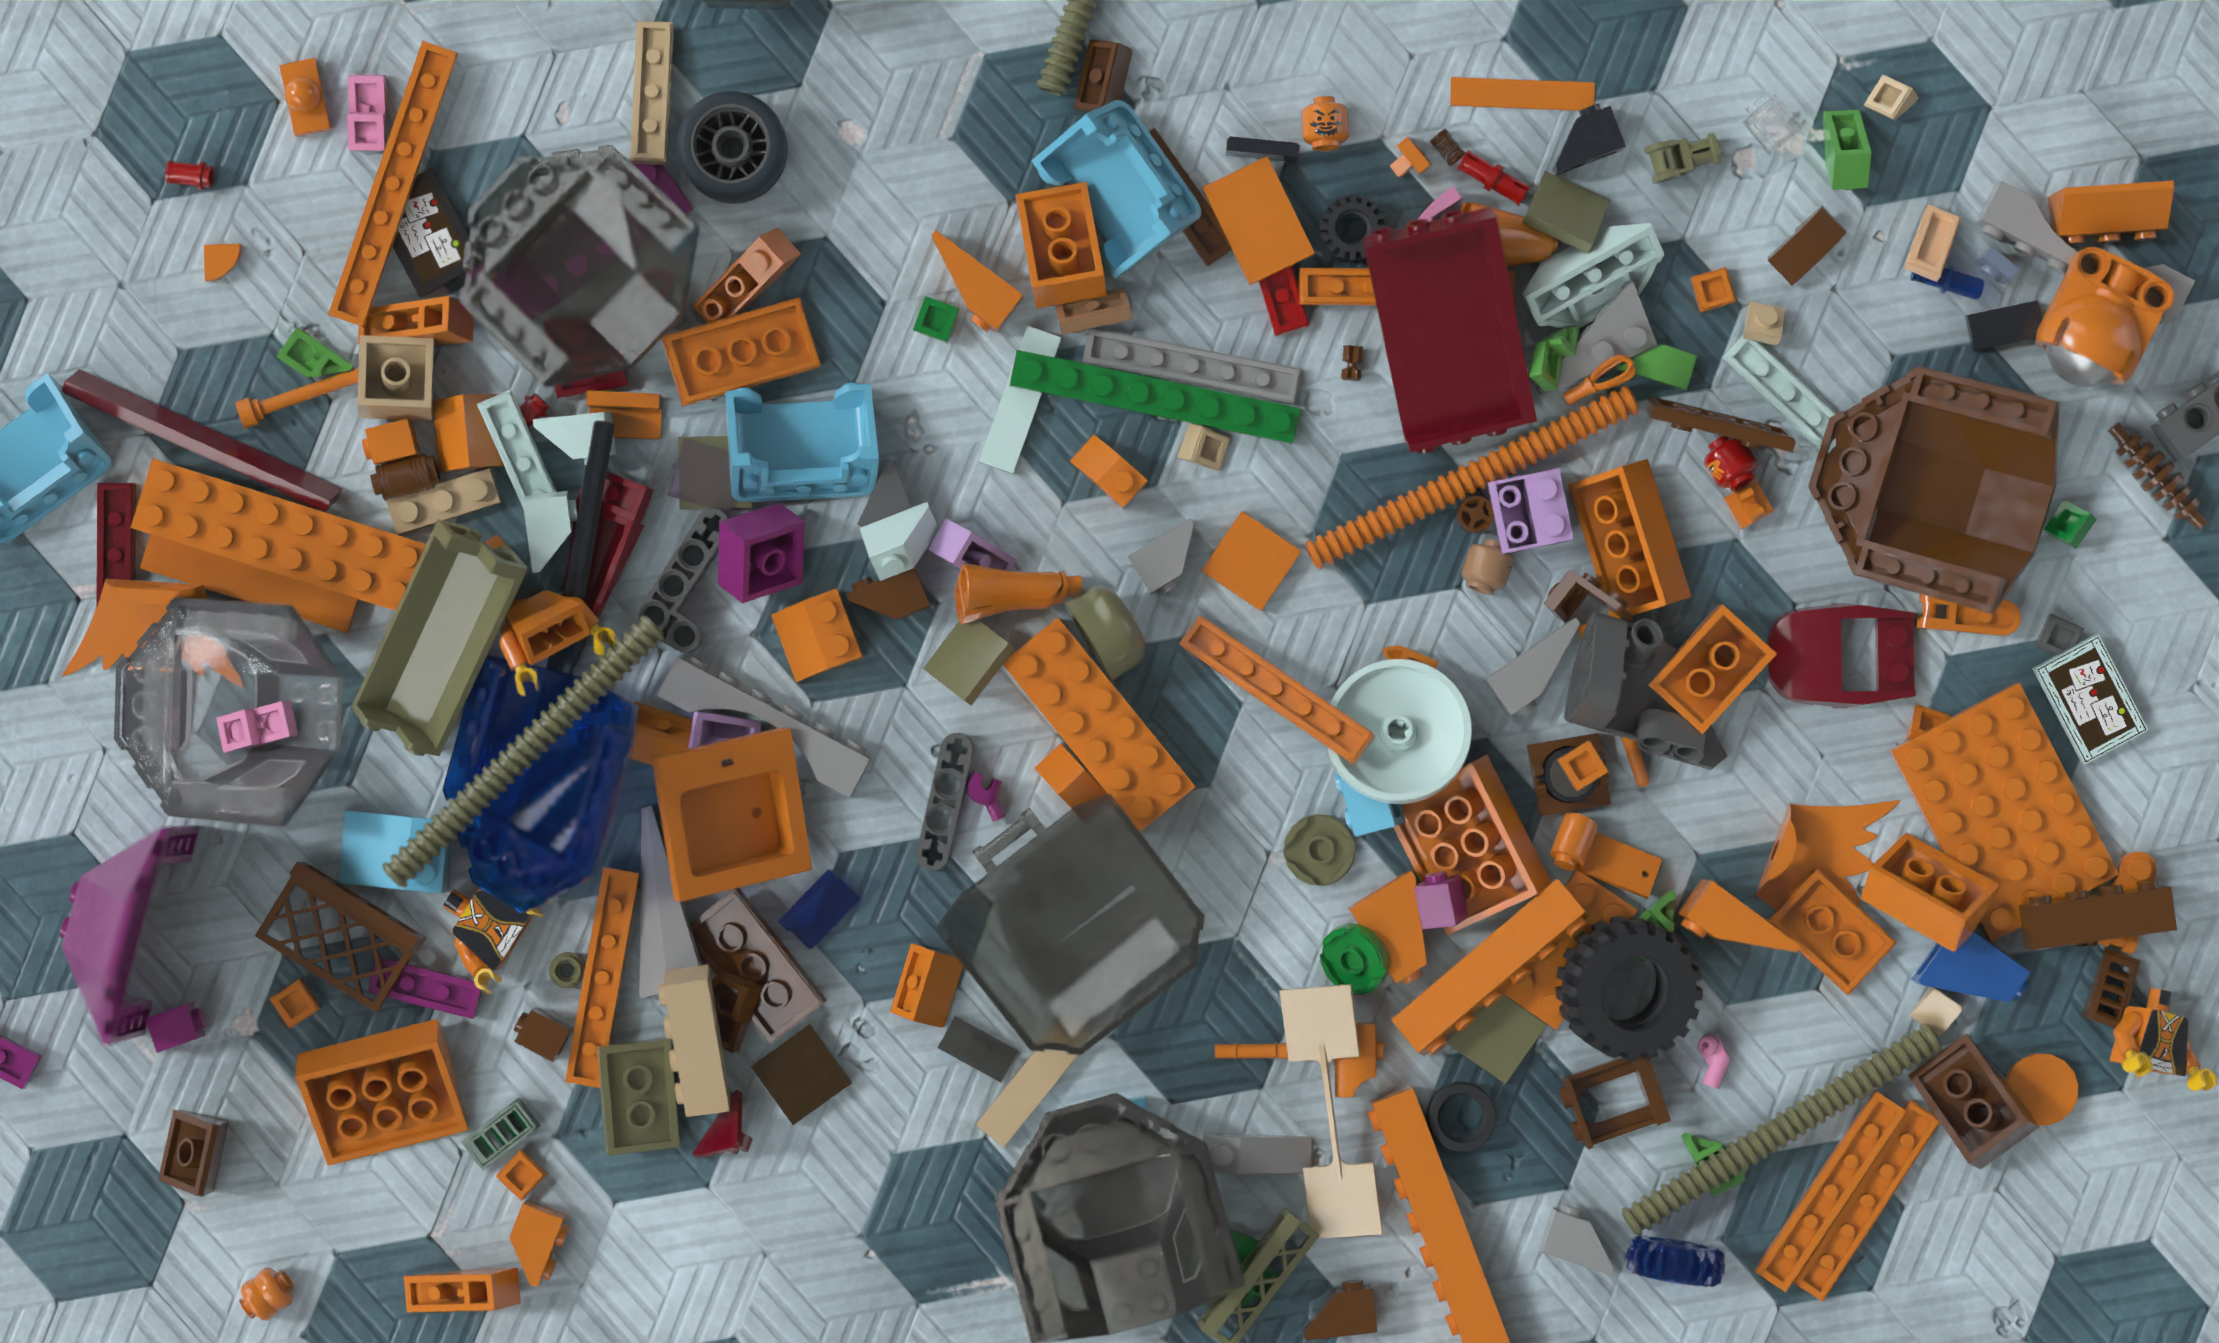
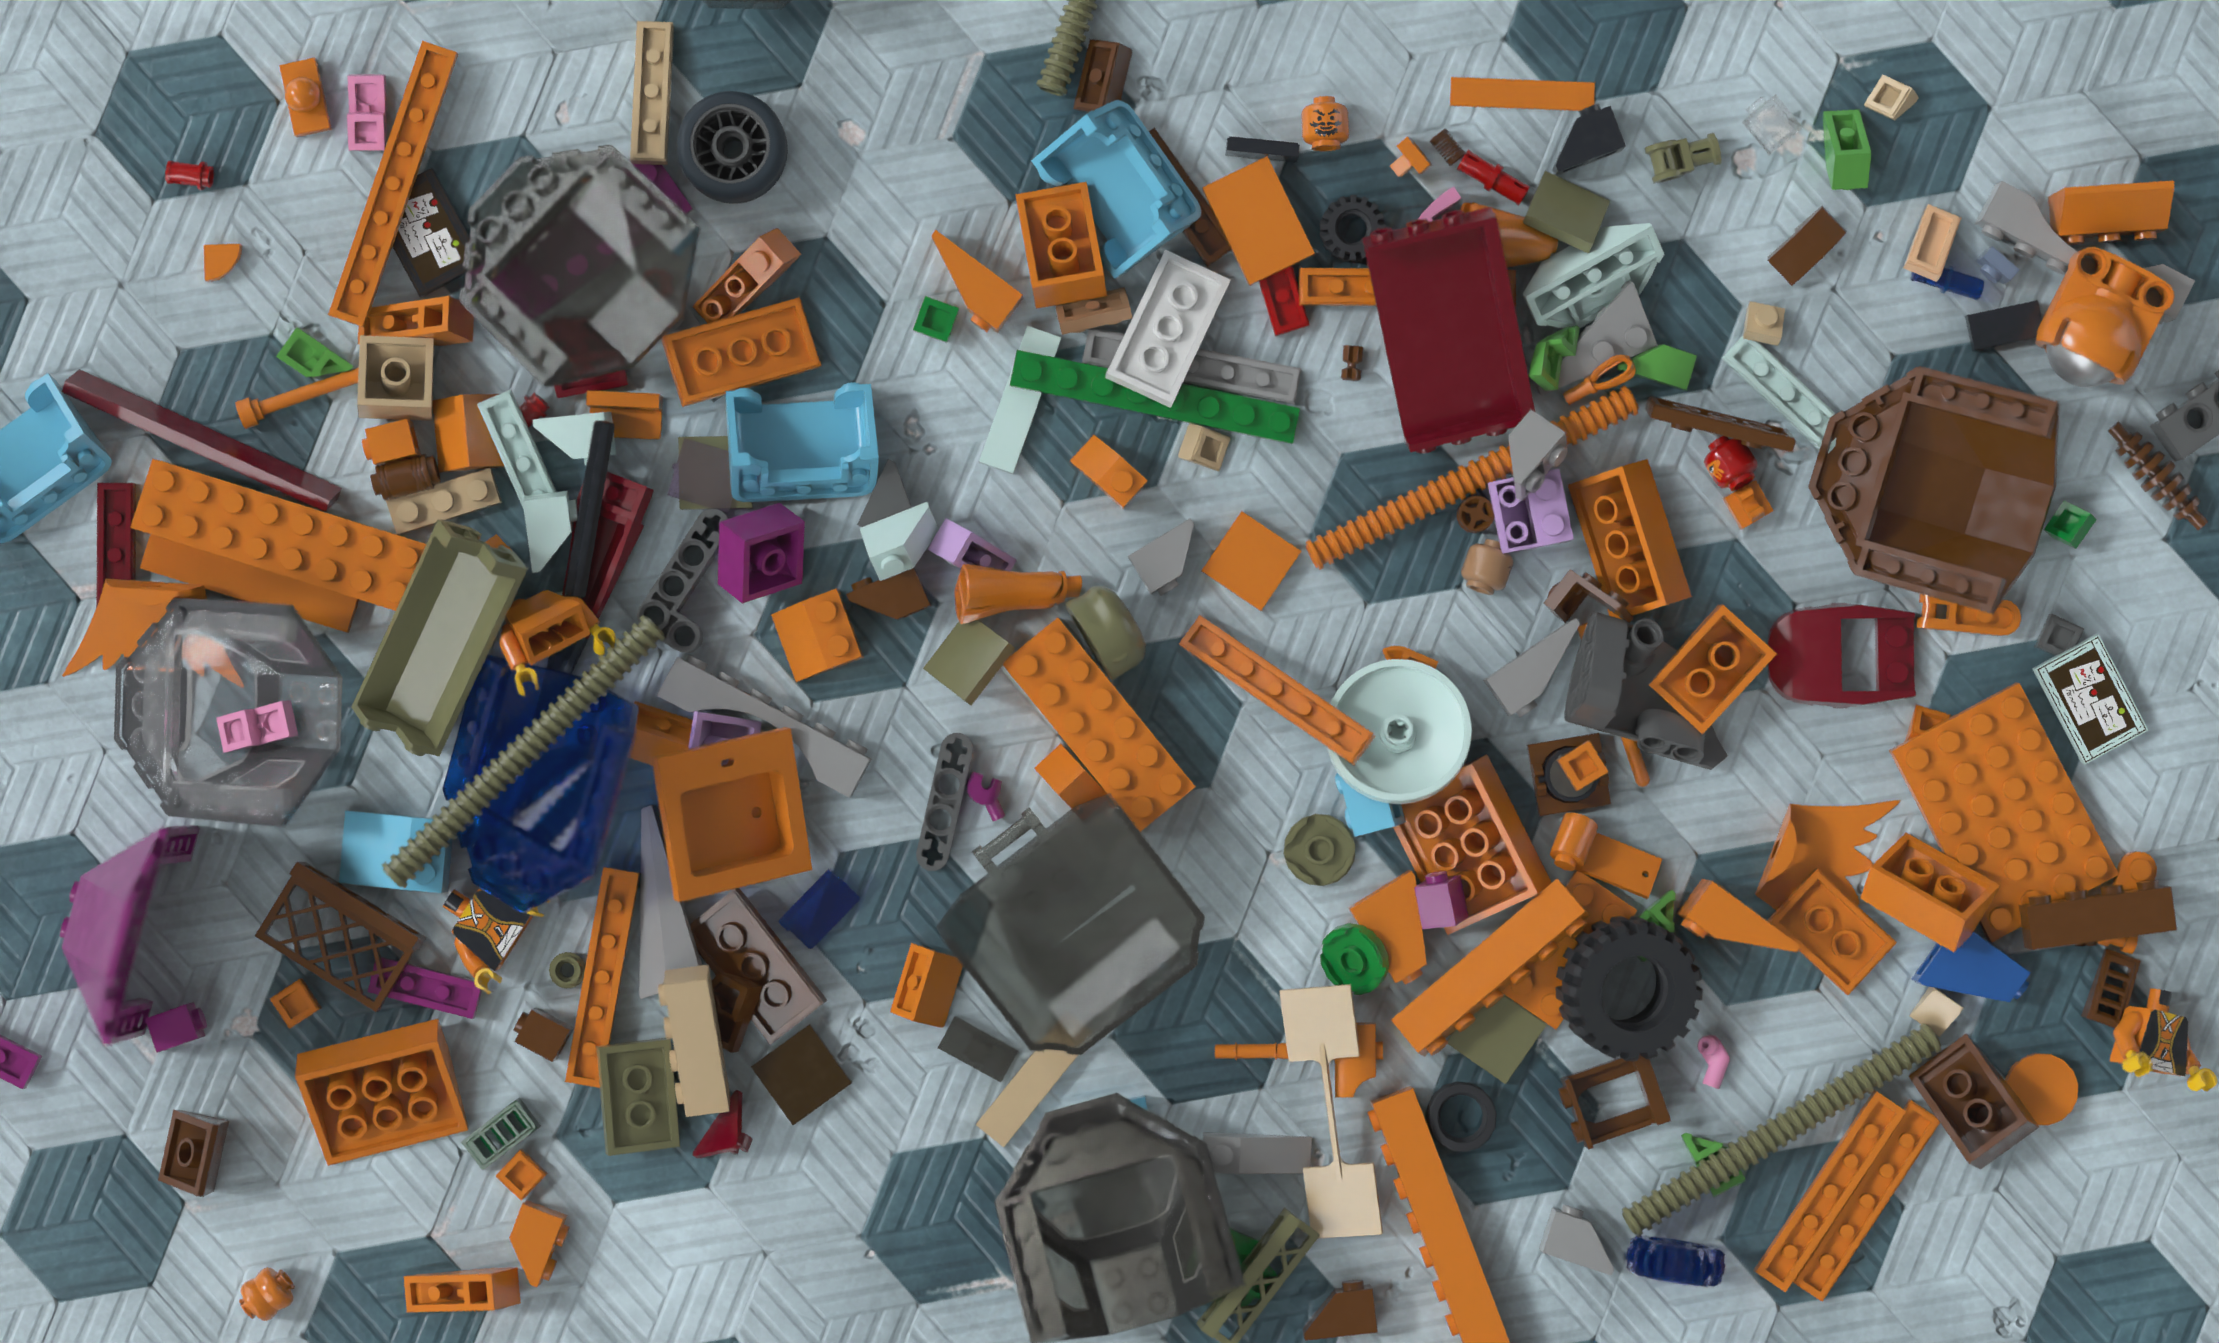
orange tile [1690,267,1736,313] -> none
none -> white plate [1105,250,1231,408]
none -> light grey slope [1508,410,1568,501]

